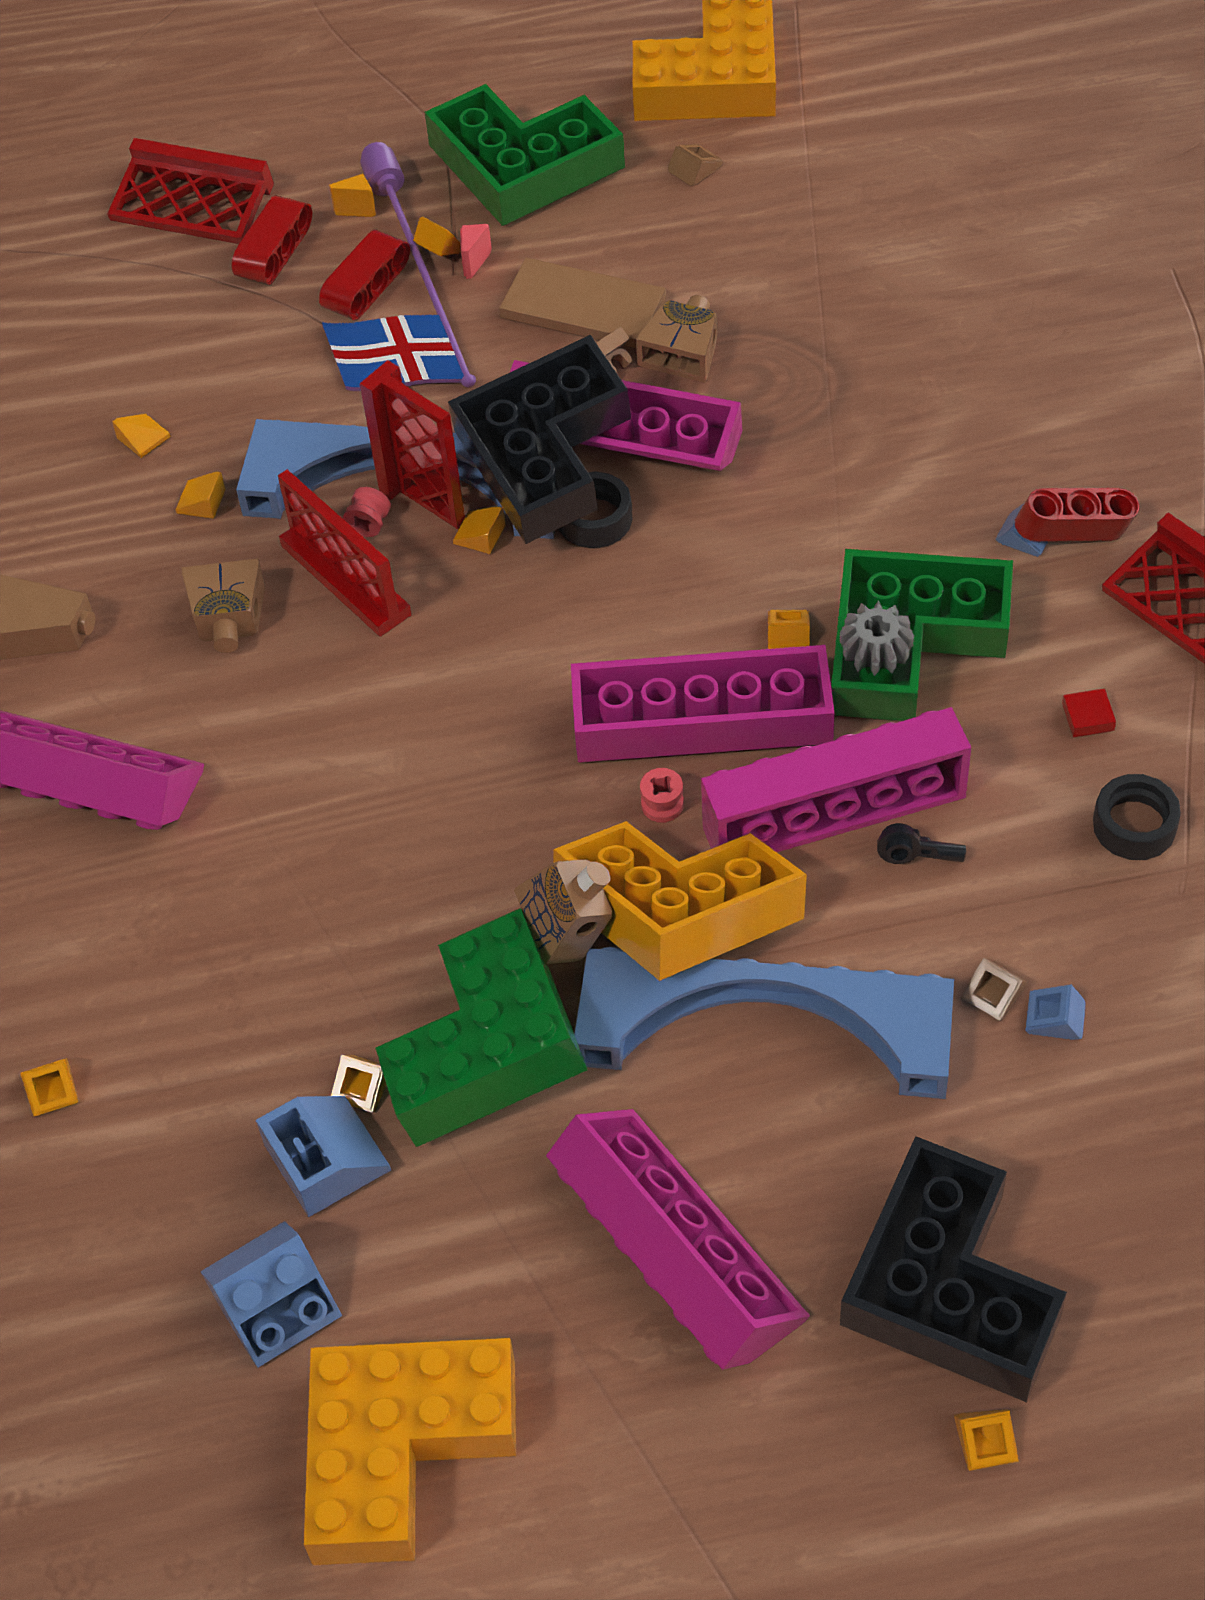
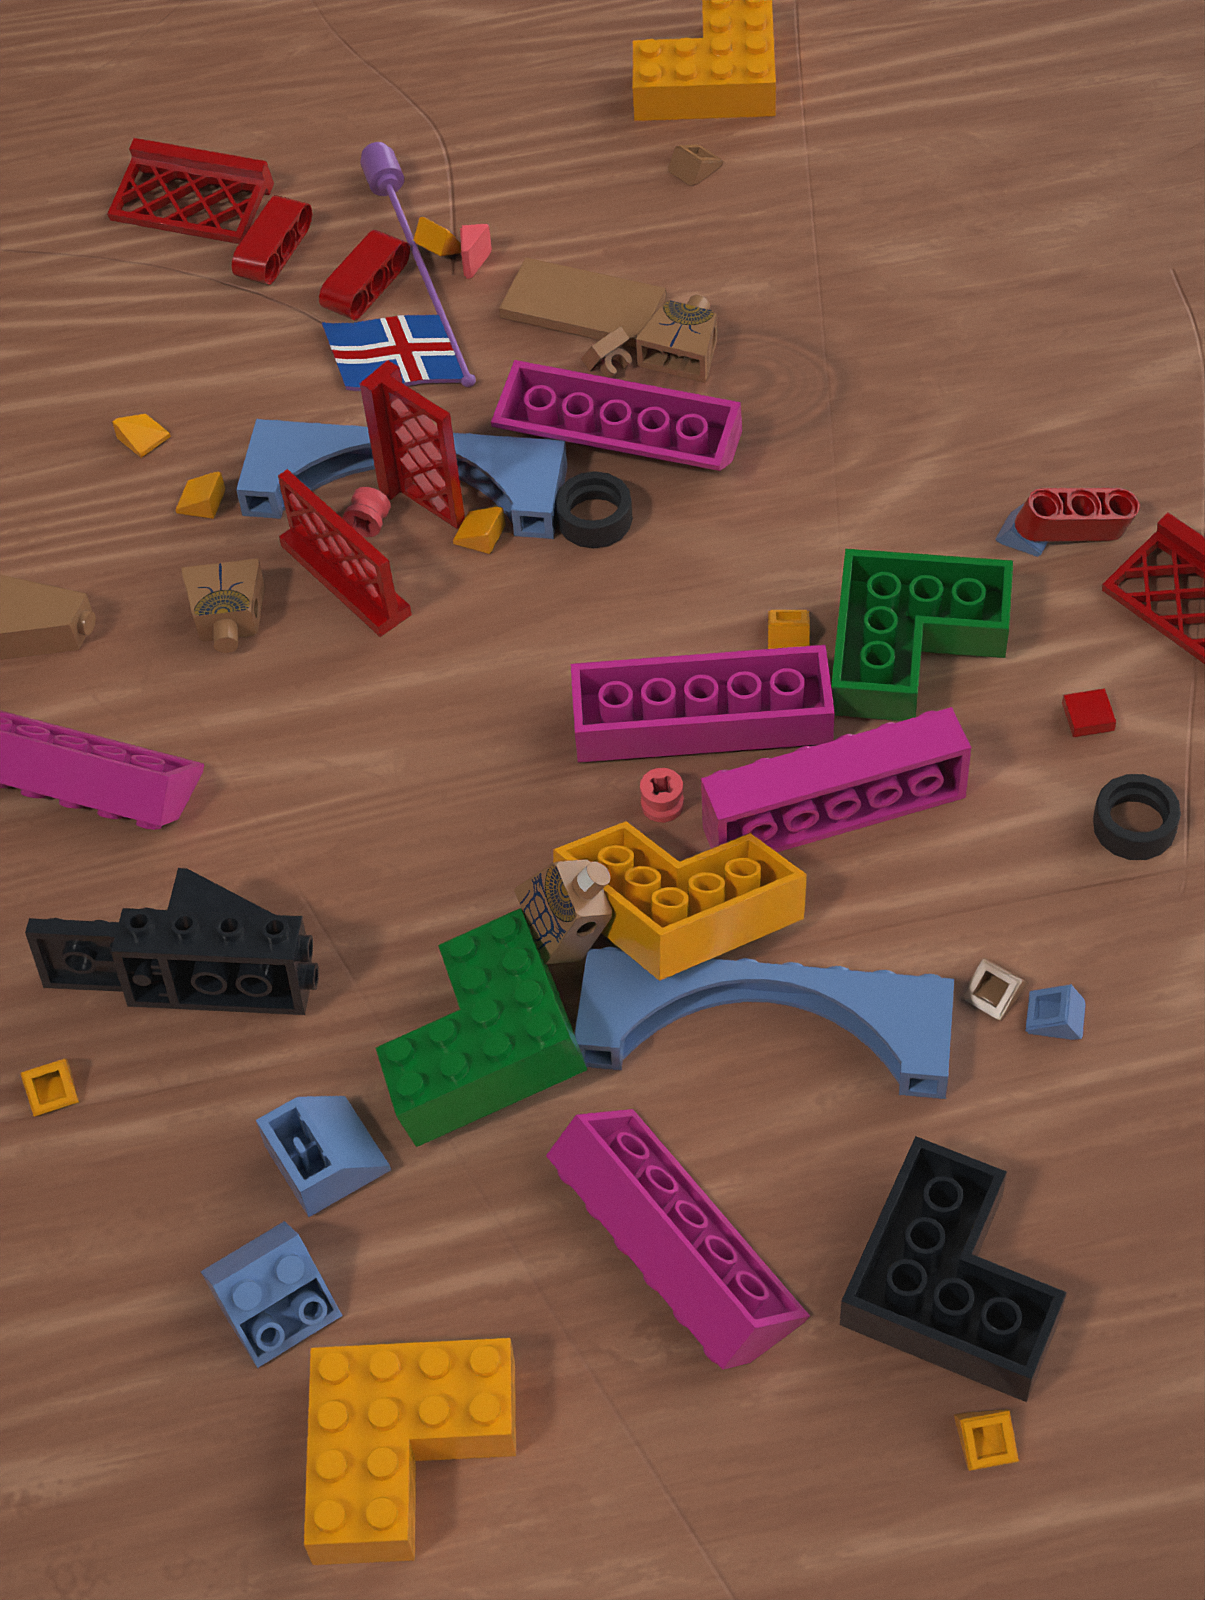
light orange slope [329,173,376,217] -> none
light orange slope [331,1055,386,1112] -> none
green brick [424,84,625,226] -> none
black brick [448,335,631,544] -> none
light grey gear [840,600,914,676] -> none
black plate [877,823,966,864] -> none
none -> black wedge [25,868,319,1015]

